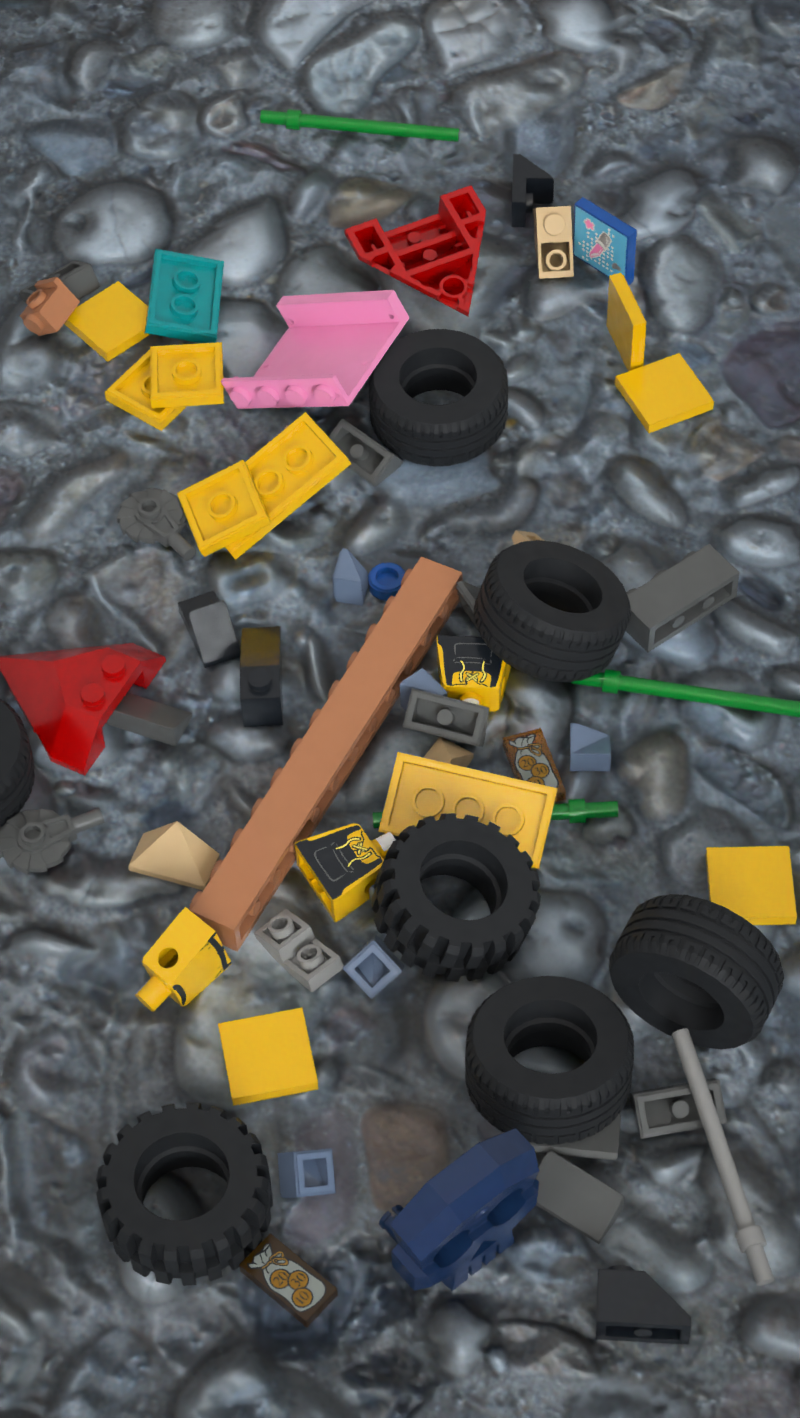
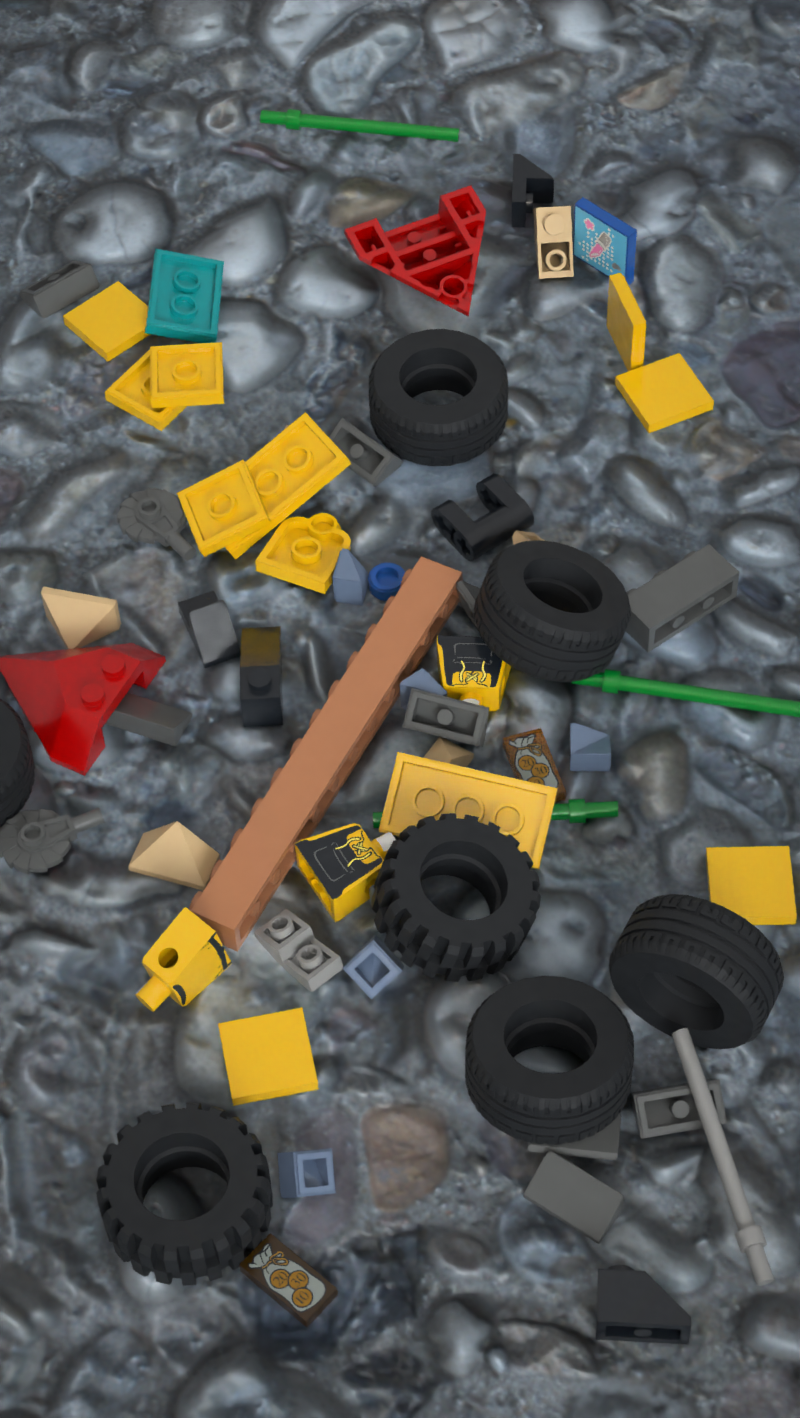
nougat brick [20,277,80,336] -> none
bright pink panel [221,290,409,409] -> none
dark blue brick [379,1128,540,1291] -> none
none -> tan slope [41,587,121,649]
none -> yellow plate [255,513,351,594]
none -> black connector [431,473,534,562]

